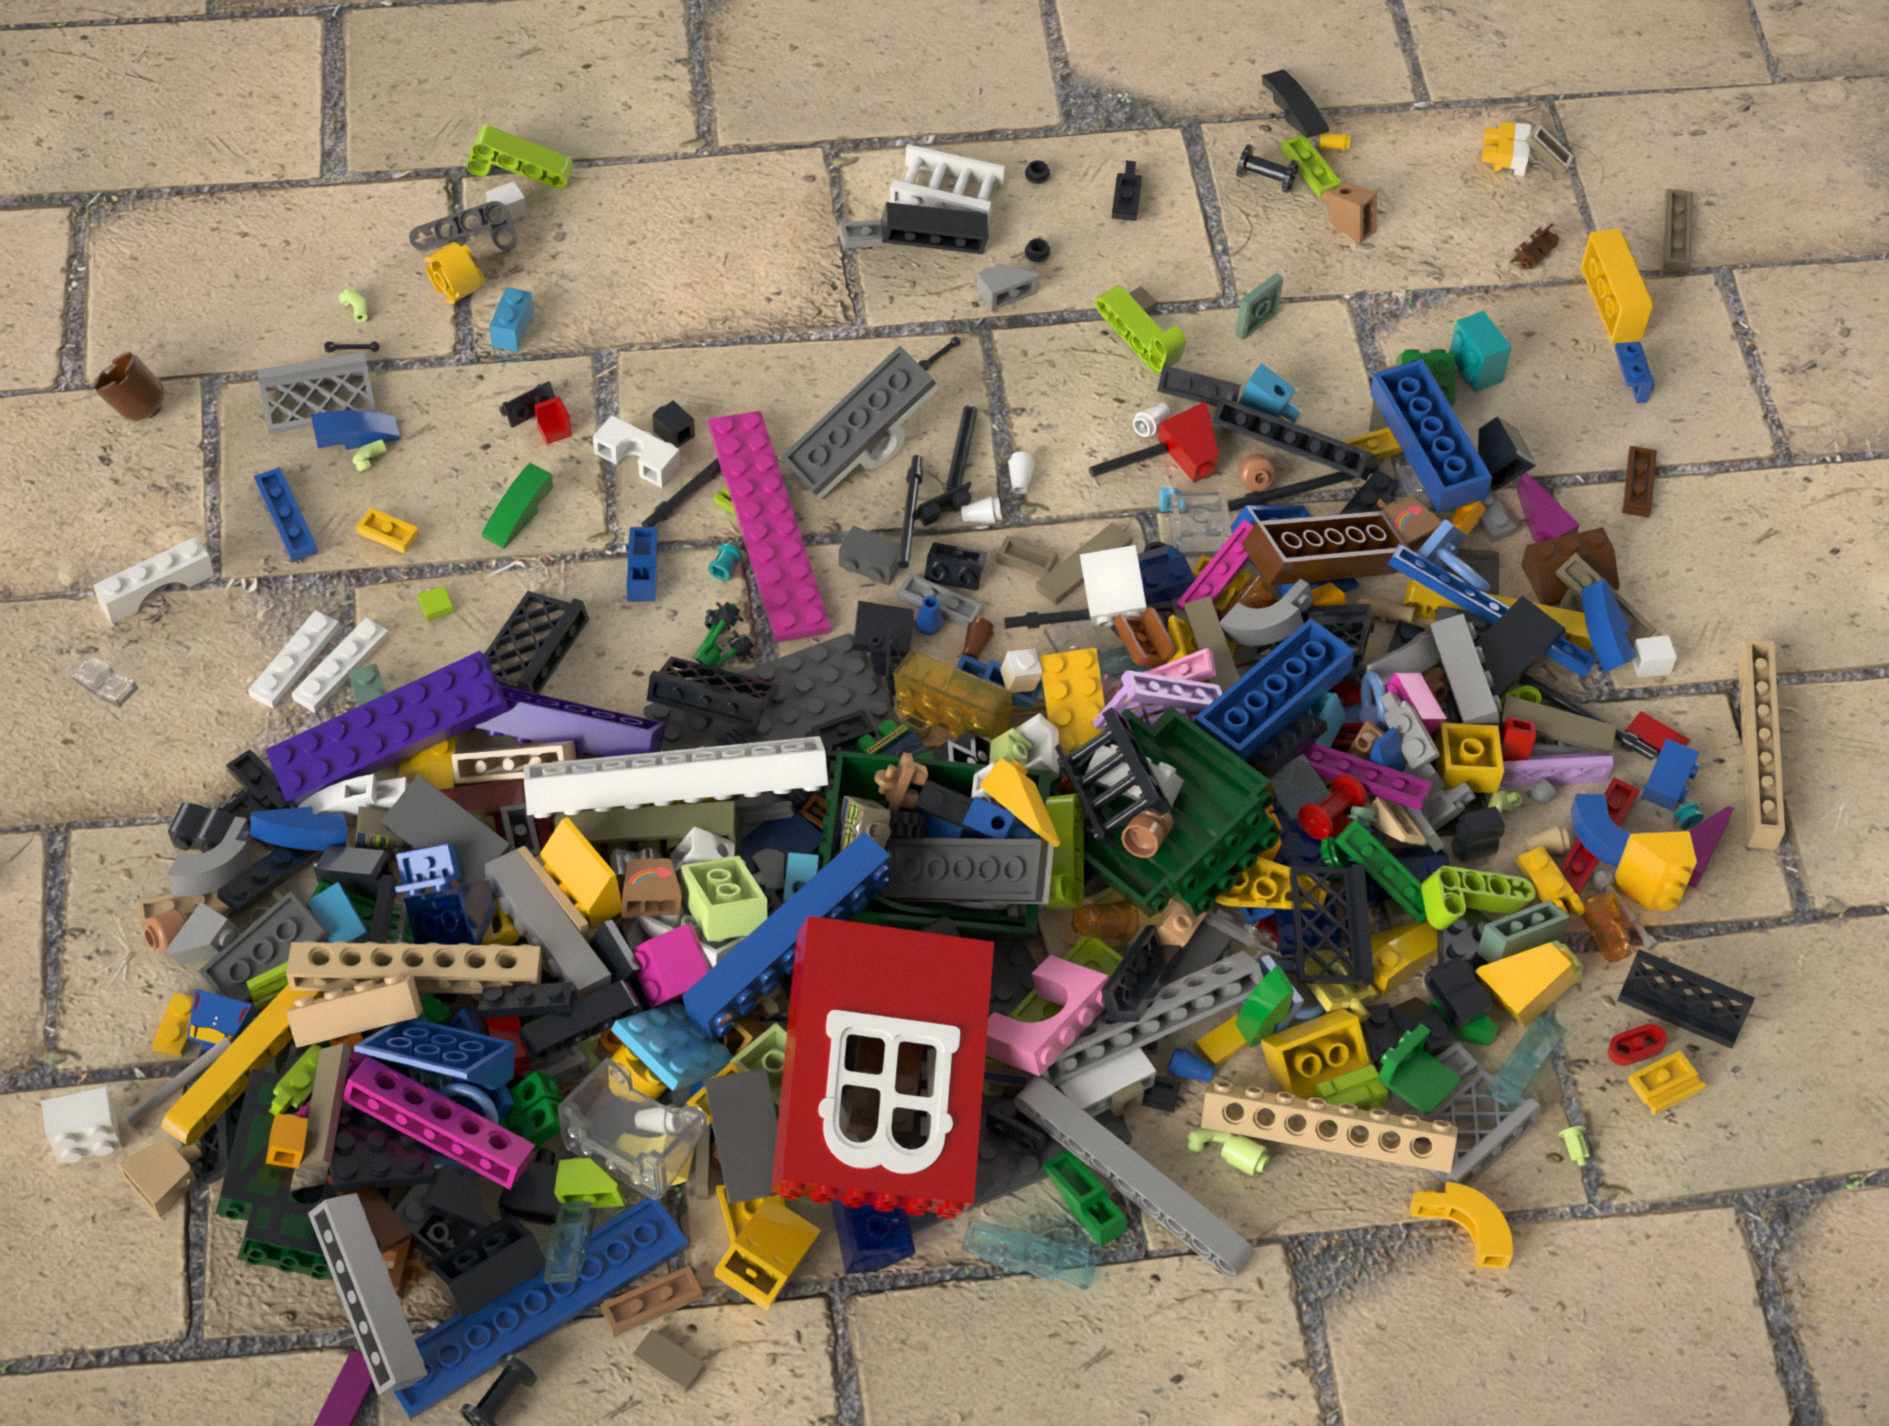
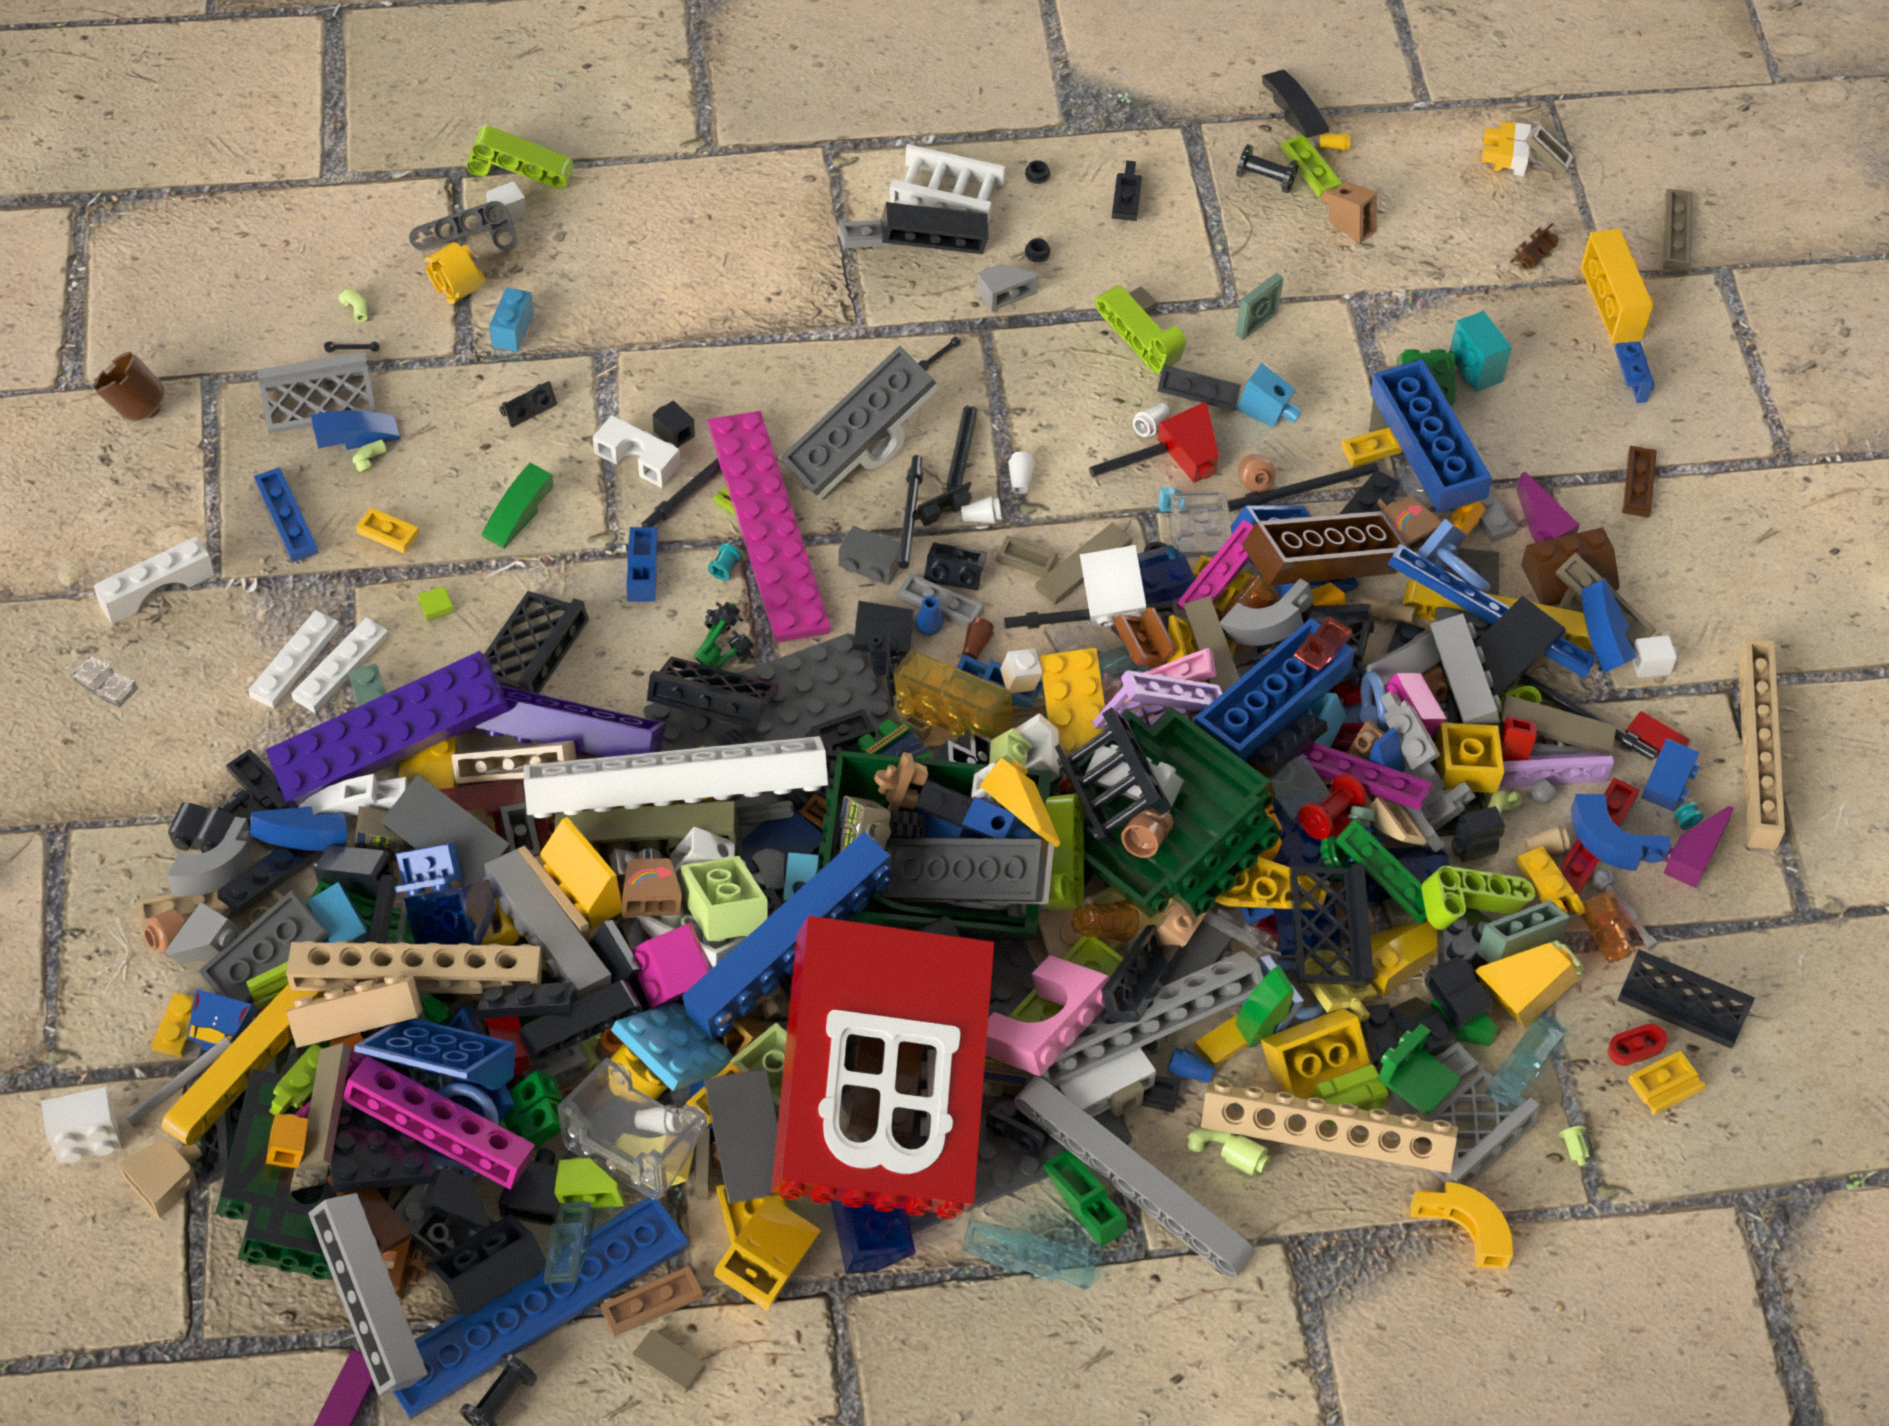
red panel [535,396,572,444] -> none
black brick [1212,397,1376,481] -> none
black slope [1478,416,1536,490] -> none
yellow slope [1613,831,1697,911] -> none
none -> clear red slope [1294,616,1352,671]

